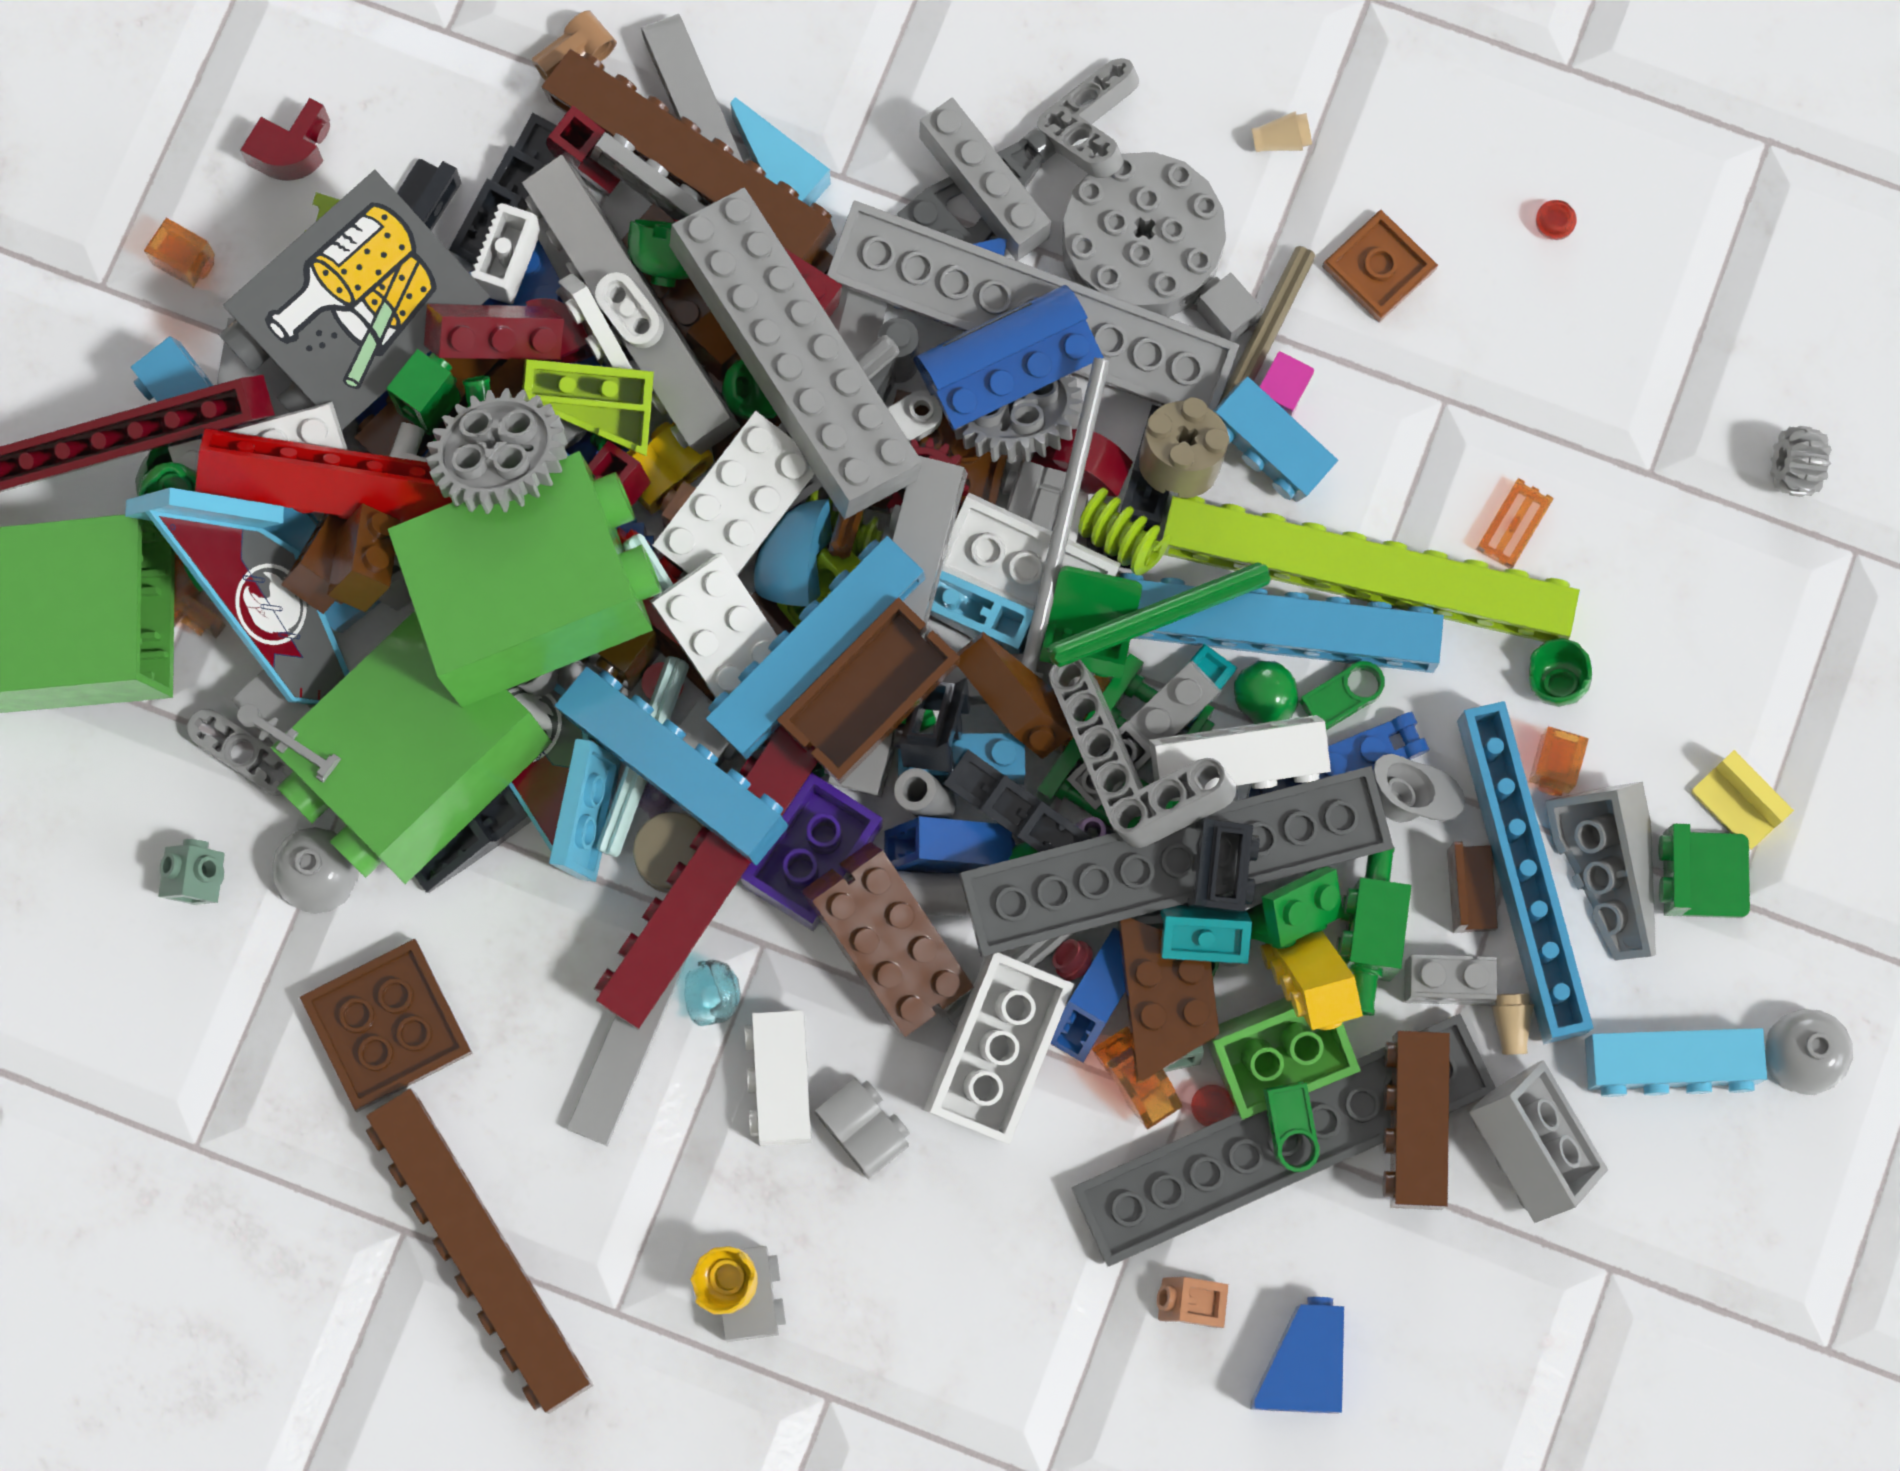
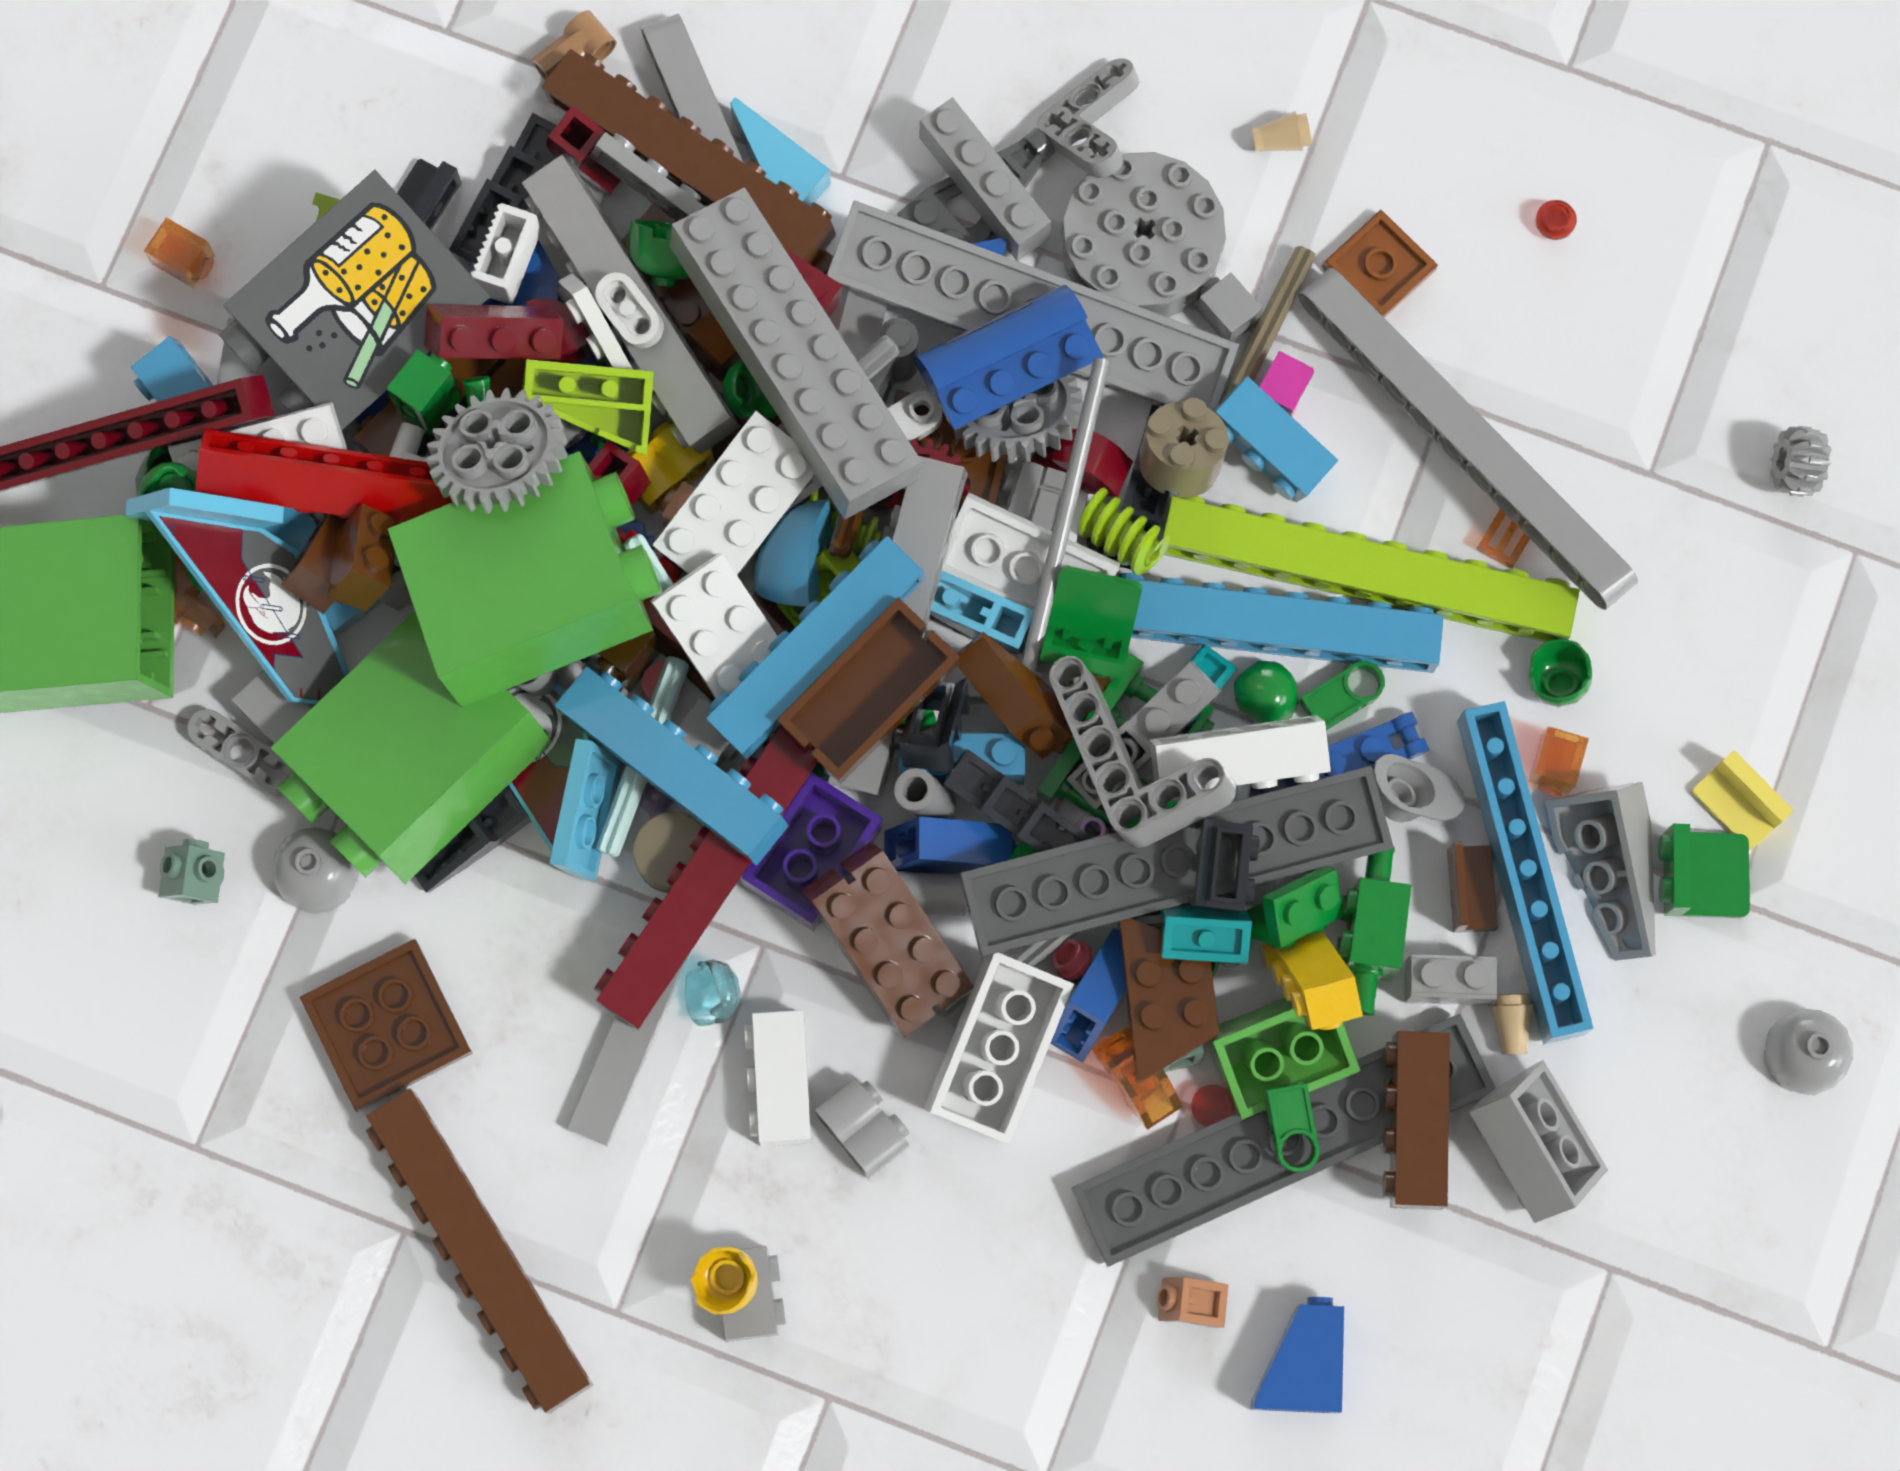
light grey piece [237,704,341,783] -> none
dark red brick [240,98,330,181] -> none
green axle [1048,562,1271,667] -> none
medium azure brick [1585,1028,1767,1097] -> none
none -> light grey beam [1298,268,1638,610]

